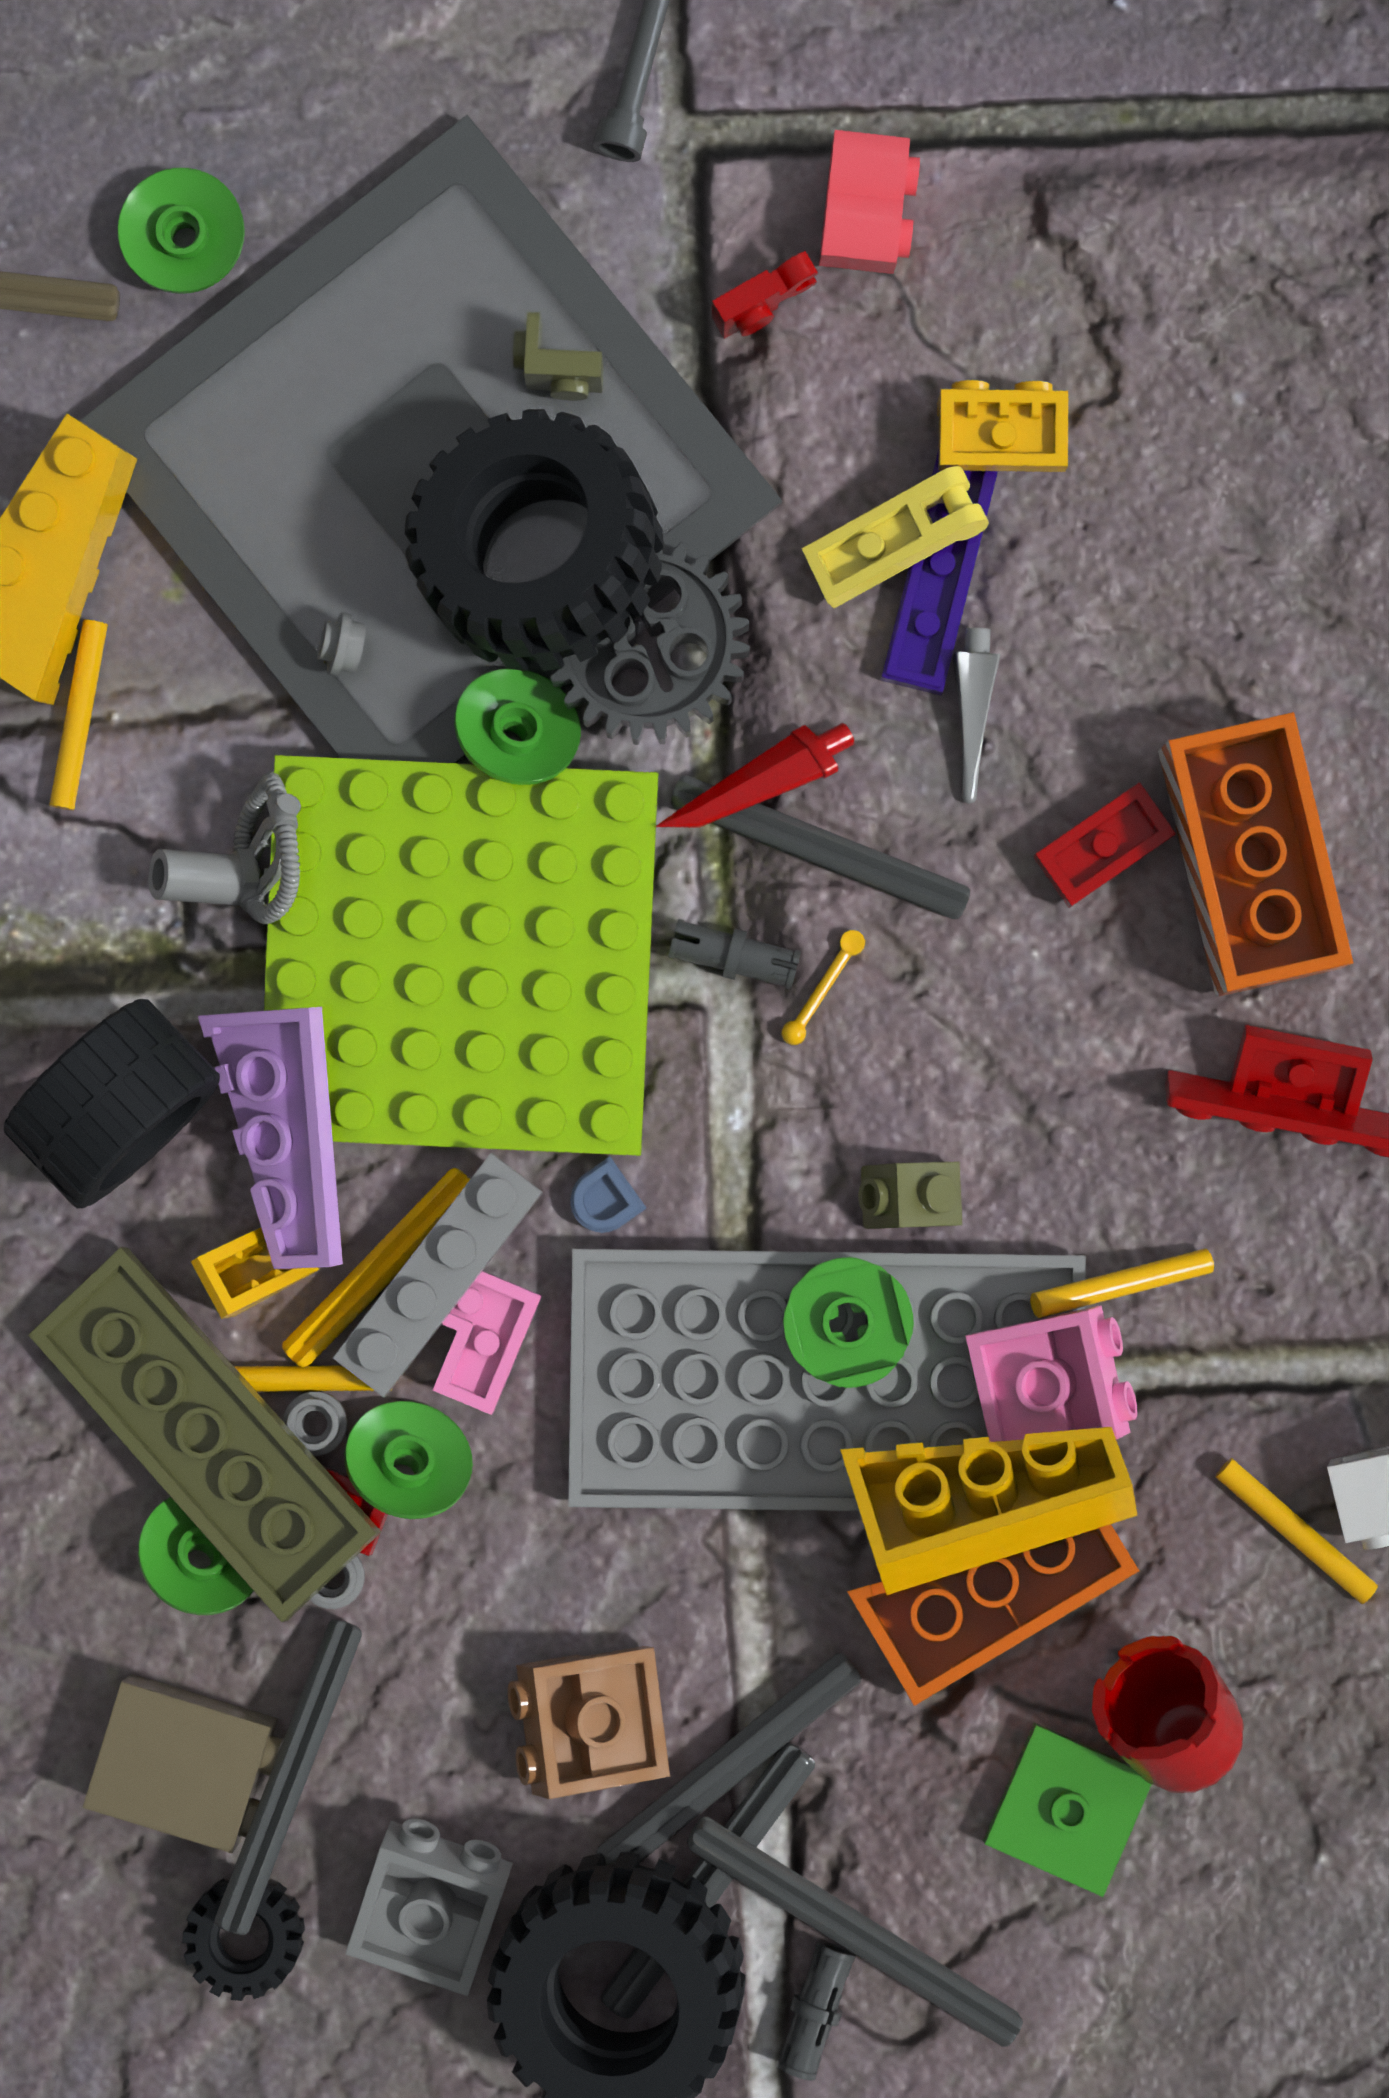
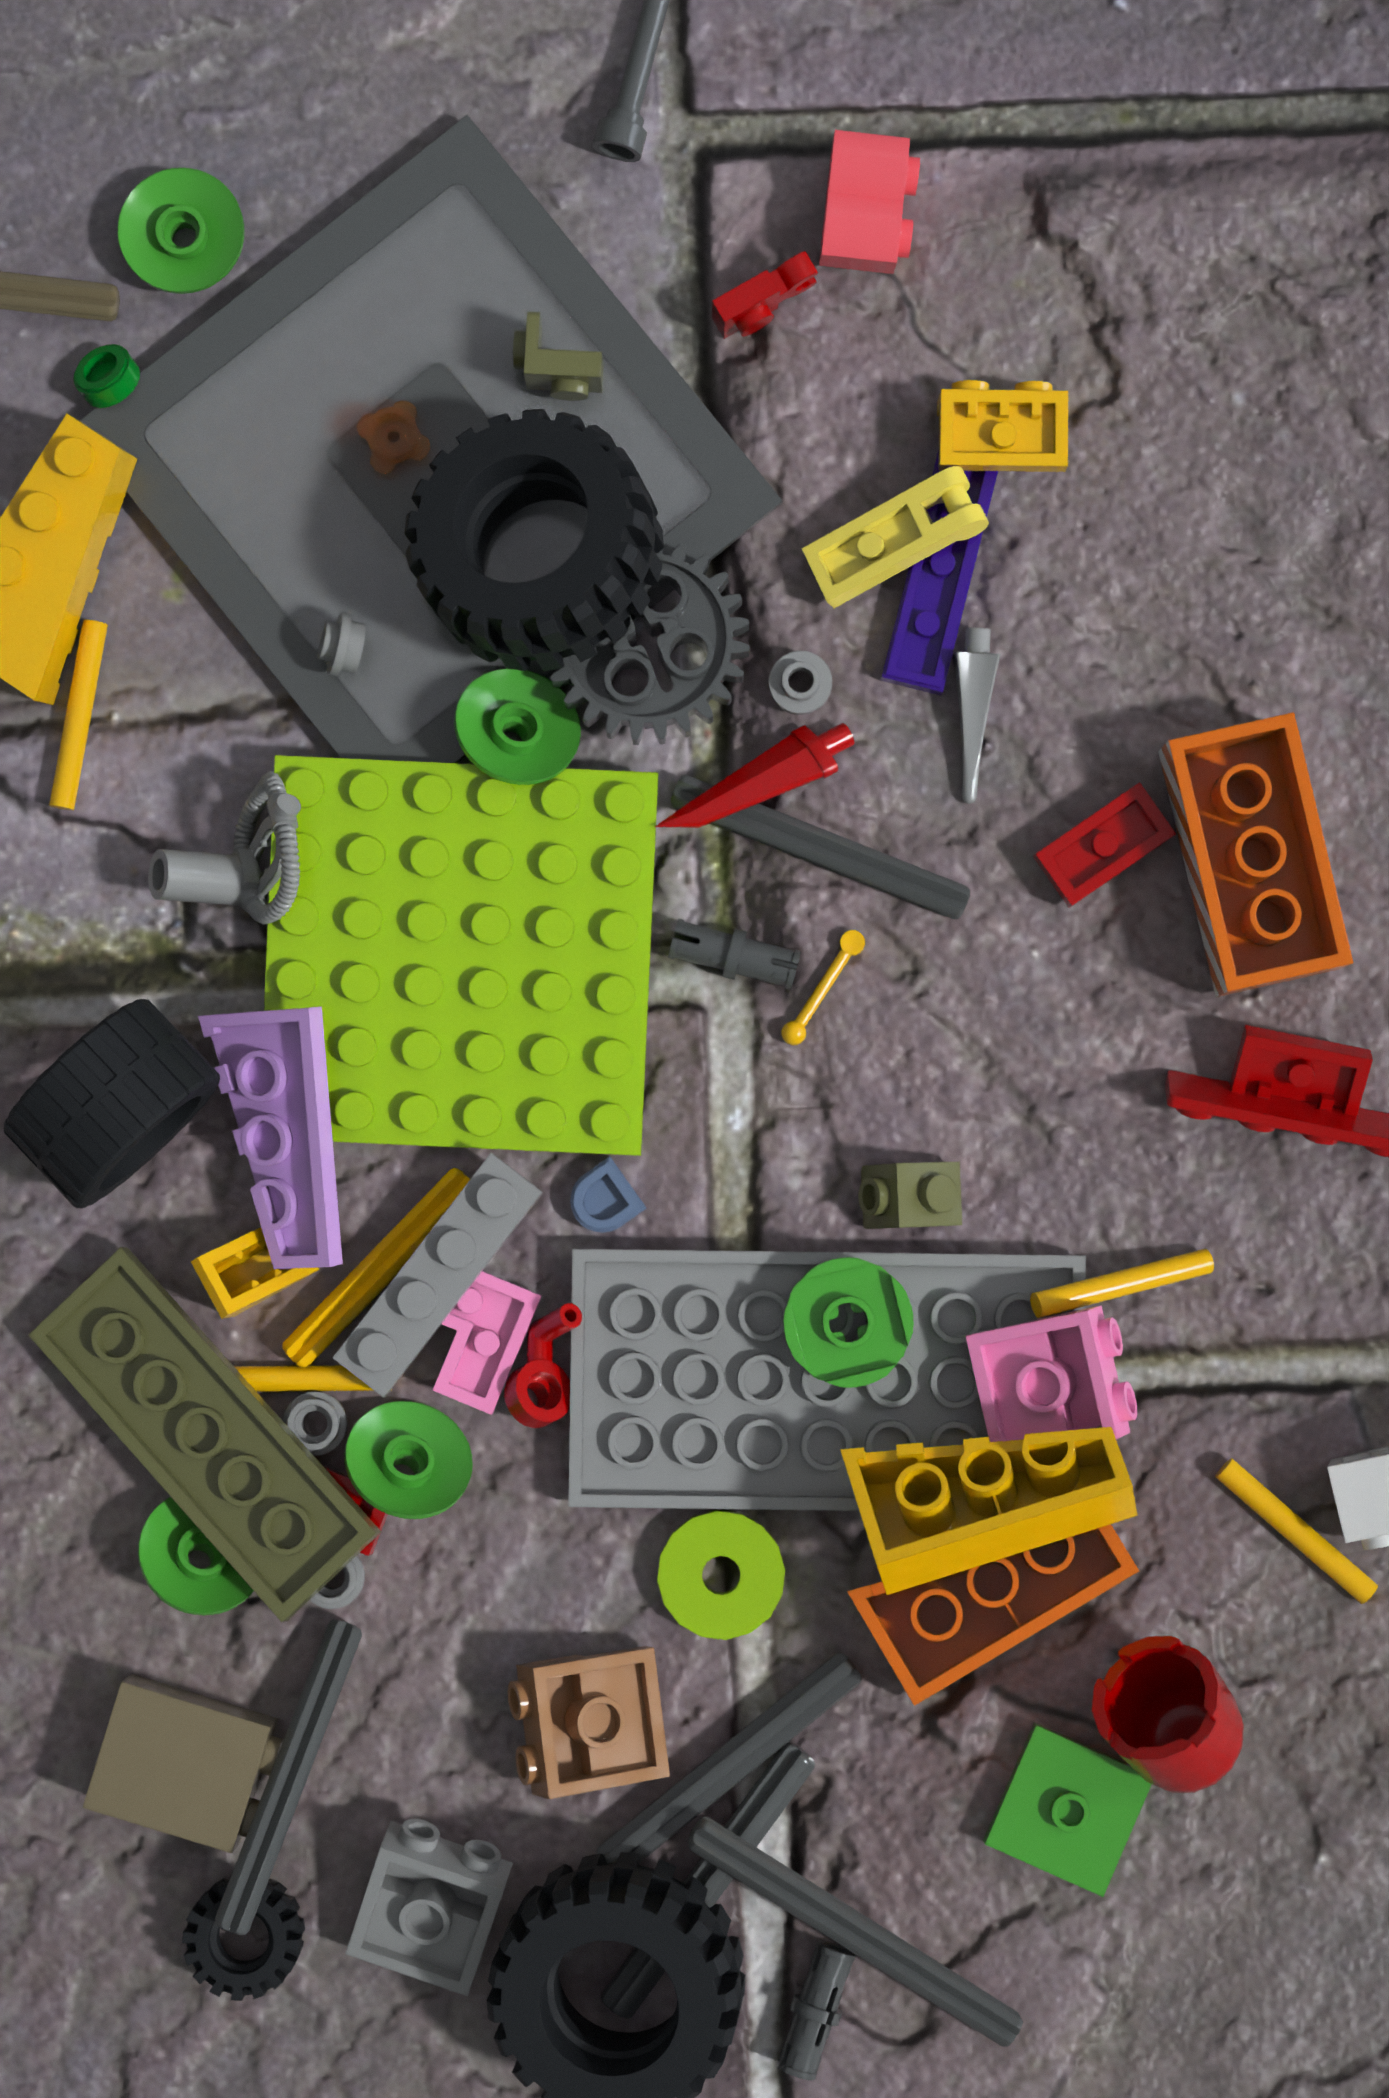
none -> green tile [73,344,140,408]
none -> clear orange plate [357,400,430,474]
none -> red plate [504,1303,582,1428]
none -> lime tile [657,1509,785,1640]
none -> light grey plate [769,651,832,715]

